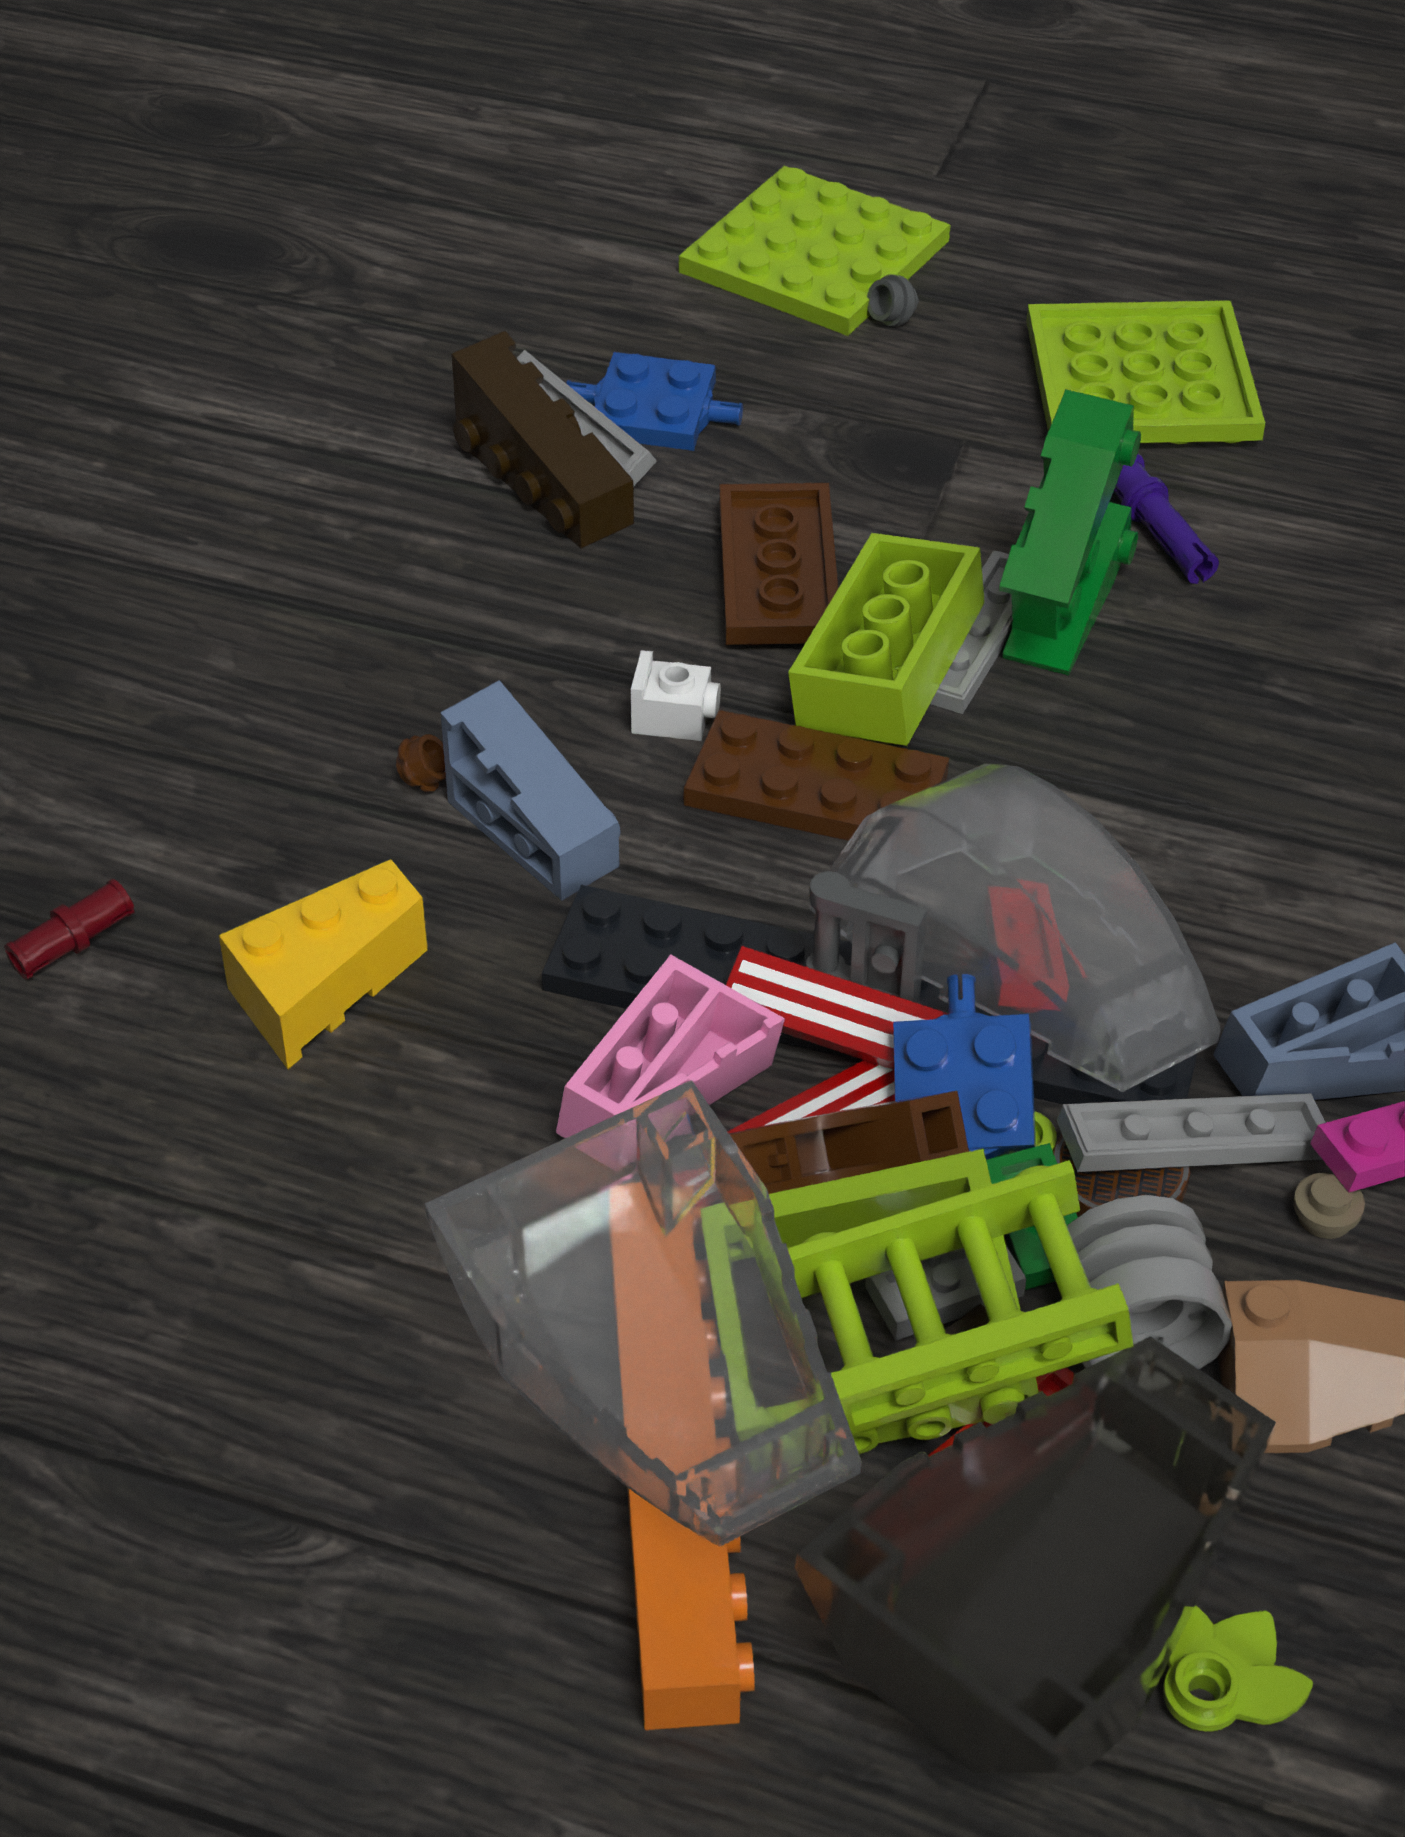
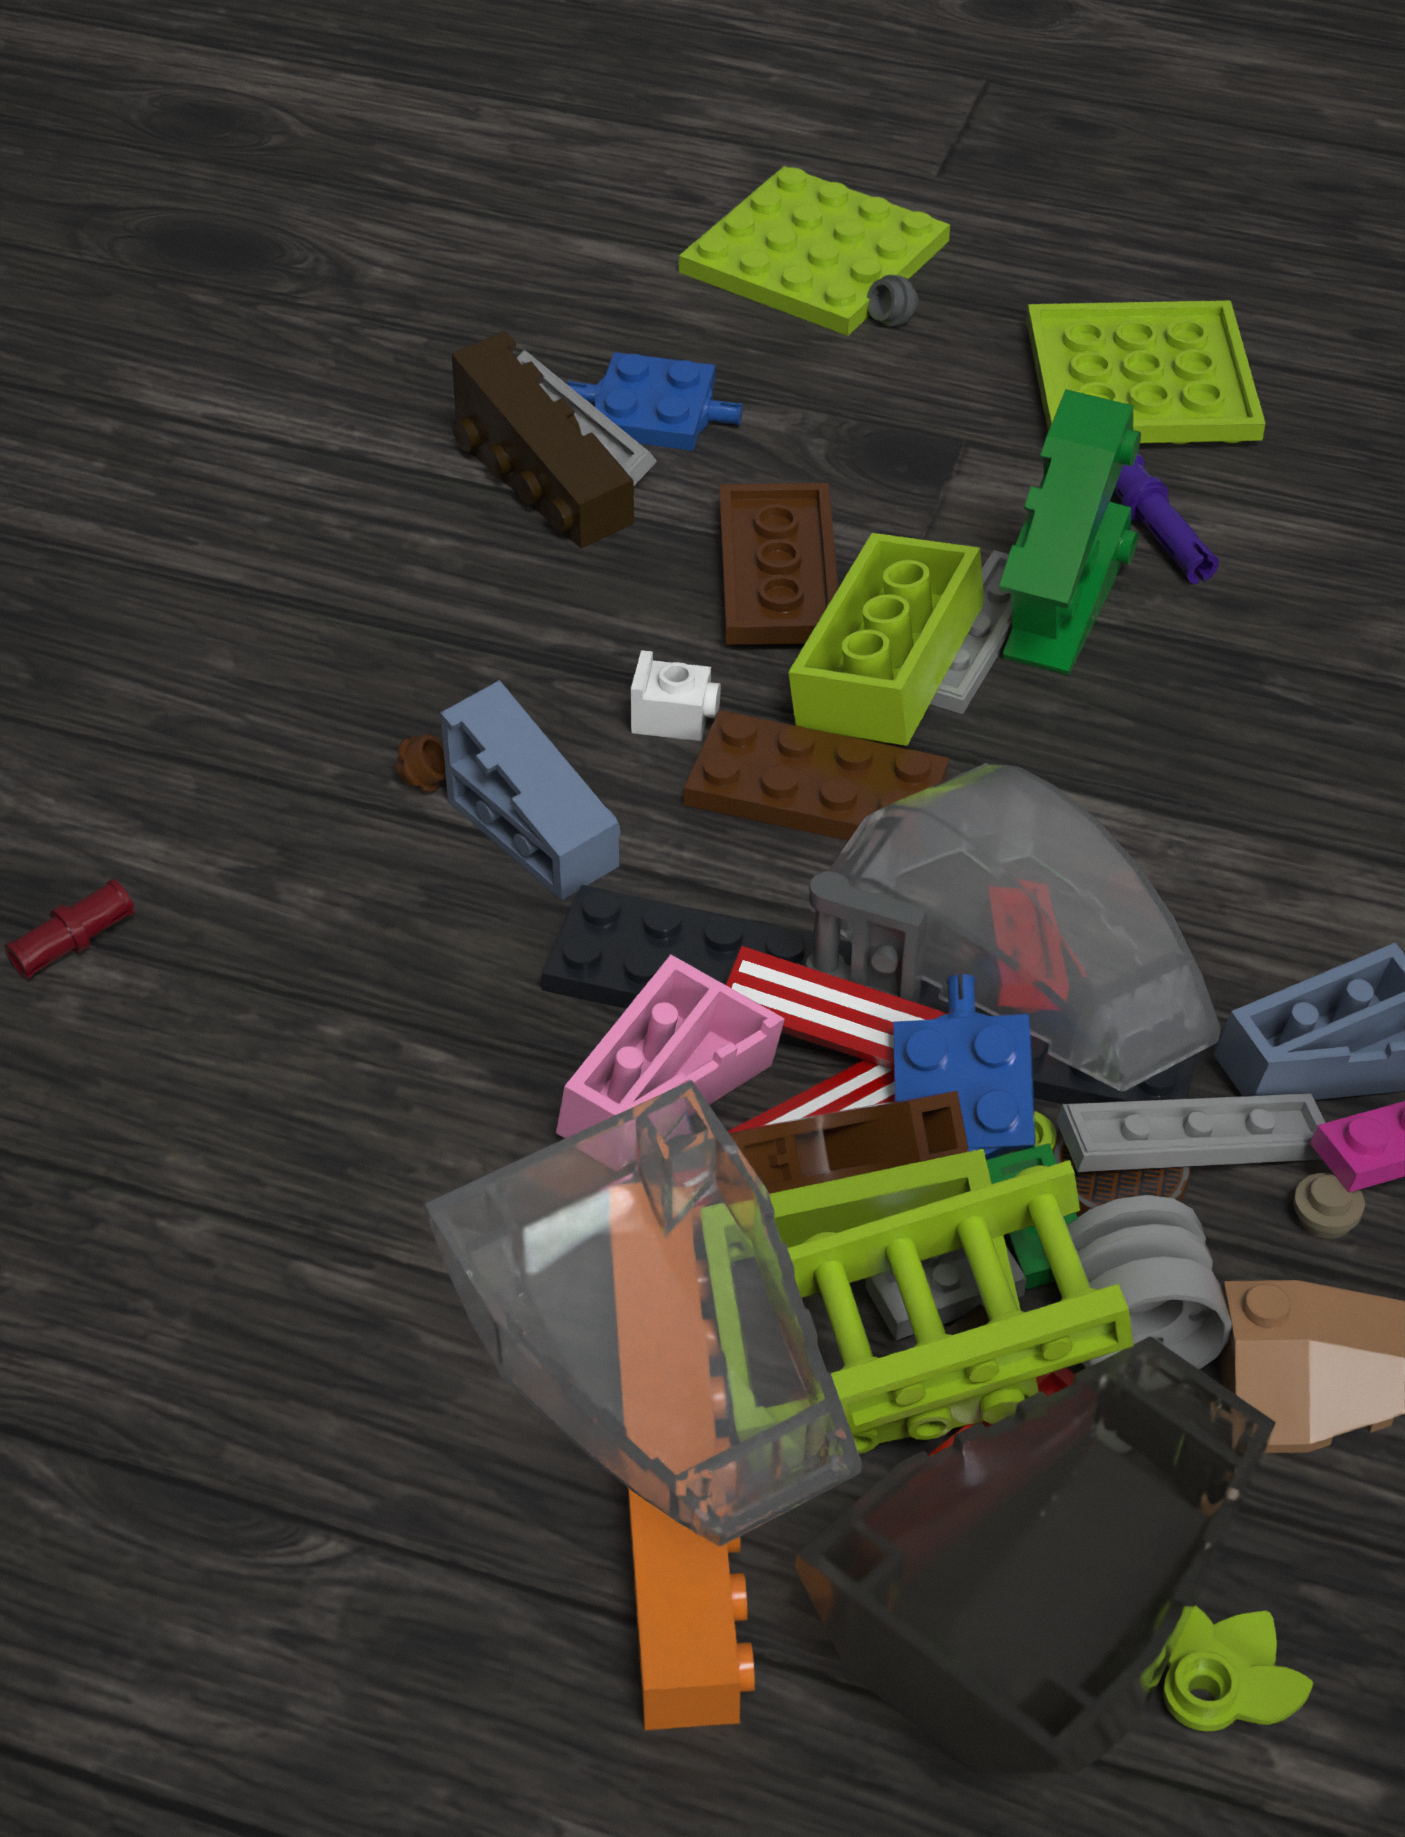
yellow wedge [219,859,428,1069] -> none

